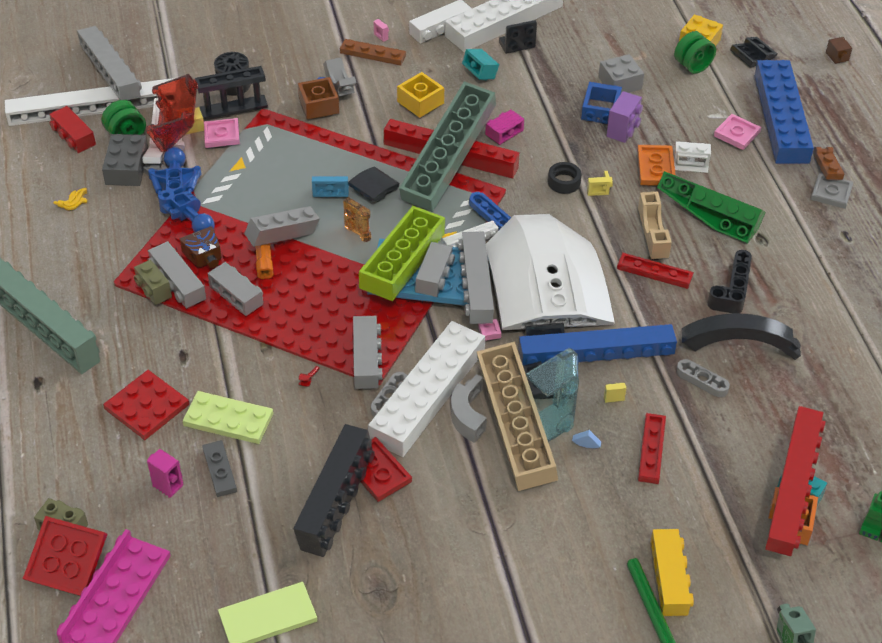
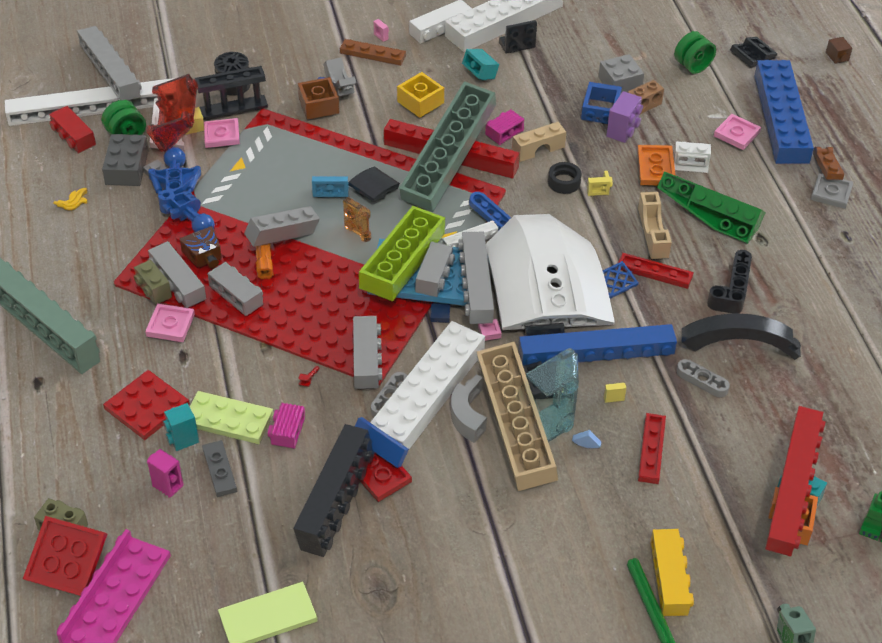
white tile [143,147,166,164] -> none
yellow brick [679,14,723,46] -> none
none -> bright pink plate [145,303,195,342]
none -> teal brick [163,403,199,451]
none -> dark pink brick [268,402,305,449]
none -> blue tile [355,417,409,468]
none -> dark blue tile [430,304,450,323]
none -> tan arch [512,122,566,162]
none -> blue window [603,261,639,299]
none -> medium nougat brick [628,80,664,114]

